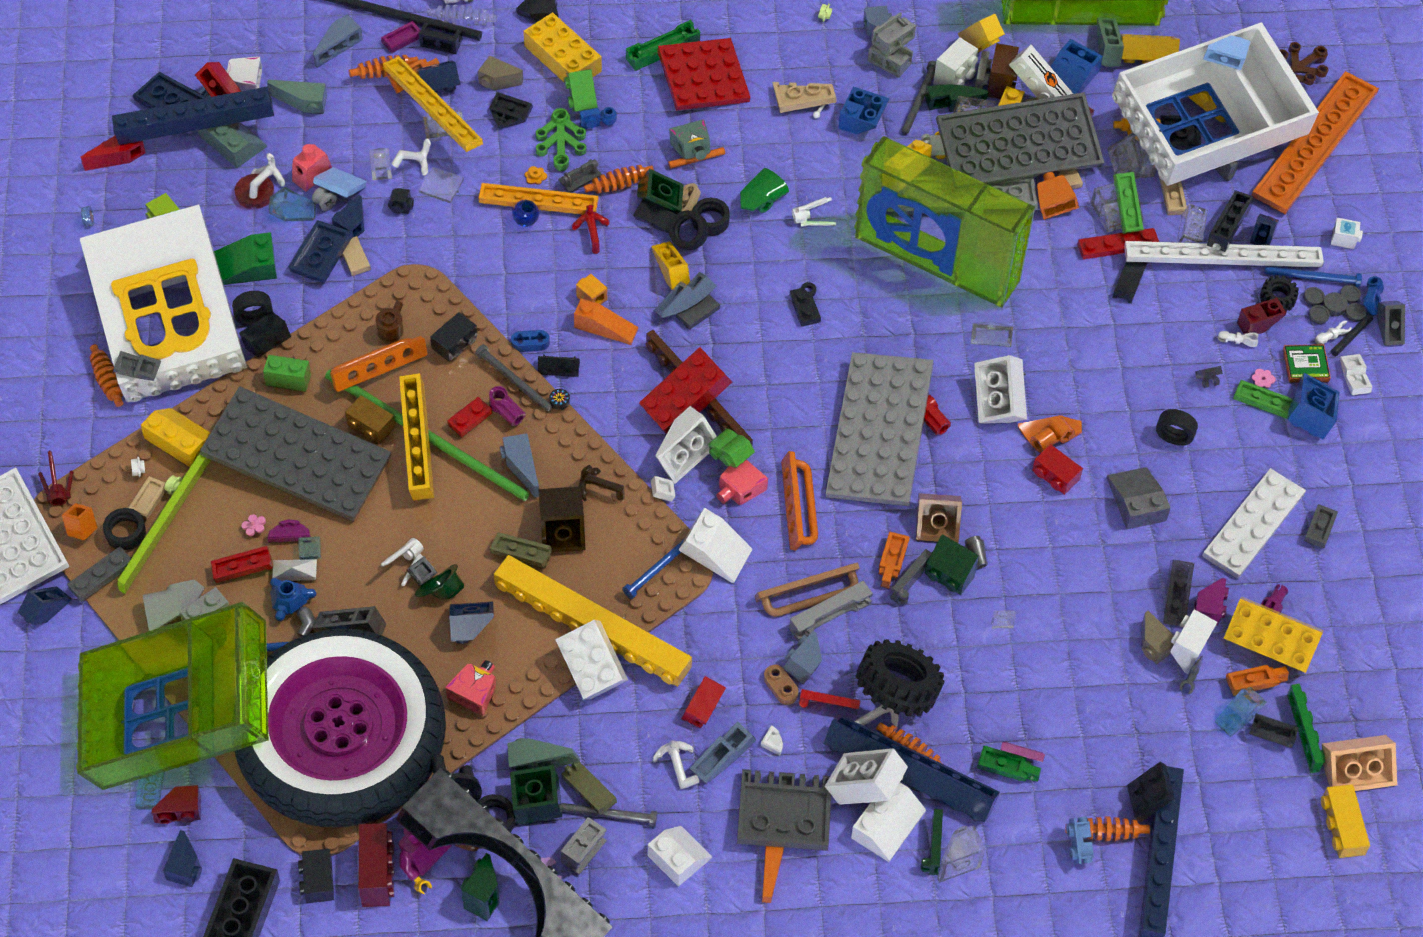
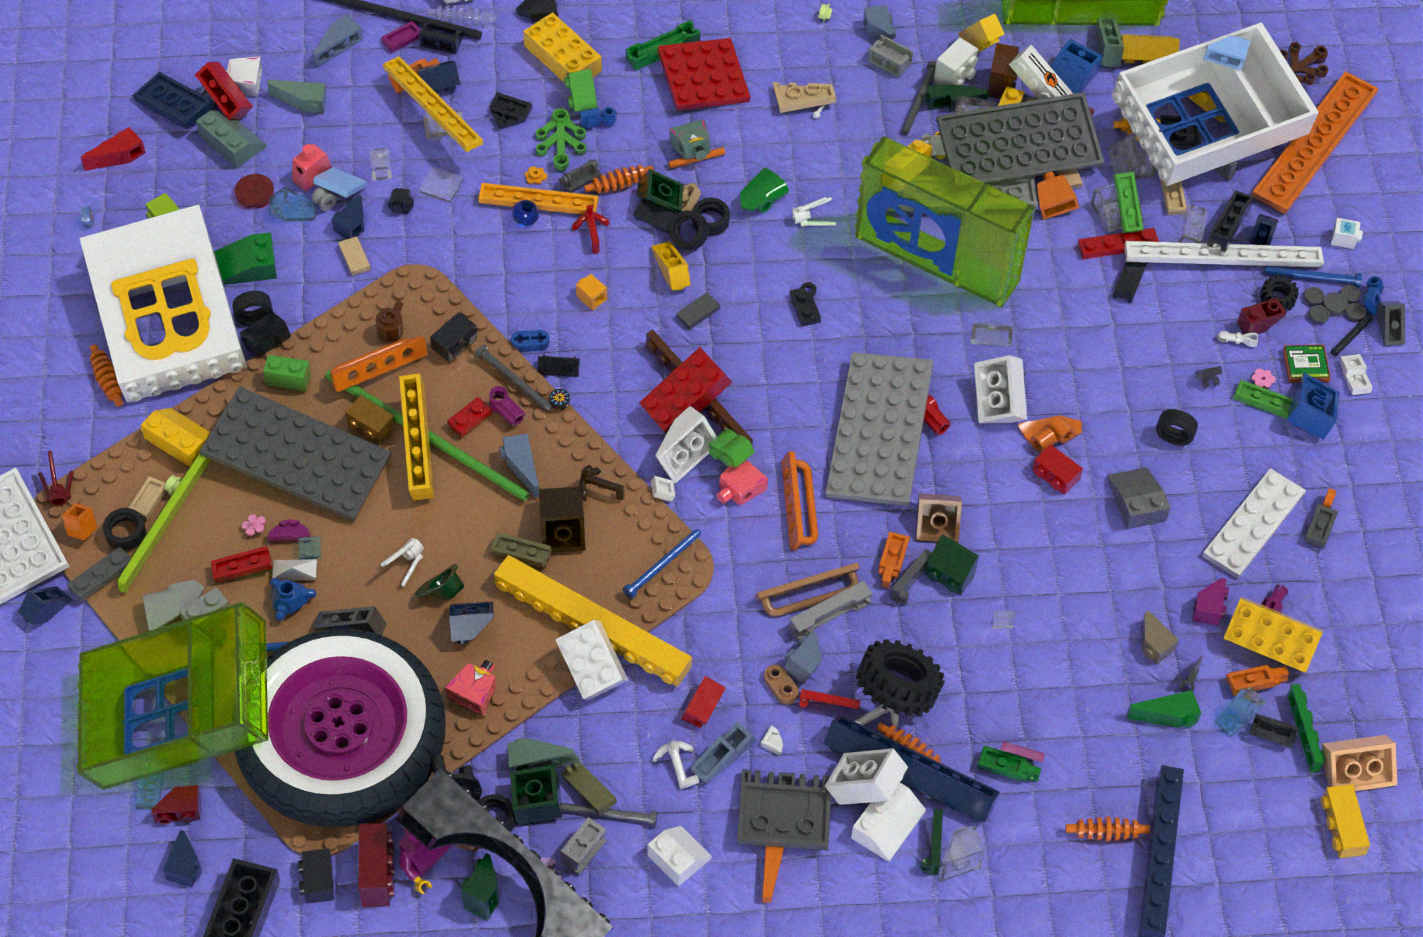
dark blue brick [112,86,274,145] -> none
dark grey slope [113,351,161,381] -> none
white plate [131,456,145,477] -> none
white piece [249,153,285,199] -> none
dark blue plate [288,220,353,283] -> none
flat silver arm [297,607,316,637] -> none
orange piece [348,54,418,79] -> none
white piece [391,138,431,176] -> none
black tile [406,556,437,587] -> none
dark tan slope [478,56,523,91] -> none
orange slope [574,298,638,345] -> none
sand blue slope [654,272,717,318] -> none
white slope [679,508,752,583] -> none
blue slope [838,86,889,134] -> none
light grey hinge [872,12,916,57] -> none
flat silver cone [964,536,988,569] -> none
light grey plate [975,50,992,89] -> none
medium blue hinge [1066,817,1094,864] -> none
black plate [1127,761,1175,822] -> none
clear smoke slope [1163,560,1194,626] -> none
white slope [1170,609,1217,674] -> none
white piece [1315,321,1352,345] -> none
none -> green slope [1127,690,1201,728]
none -> orange tile [1322,488,1336,508]

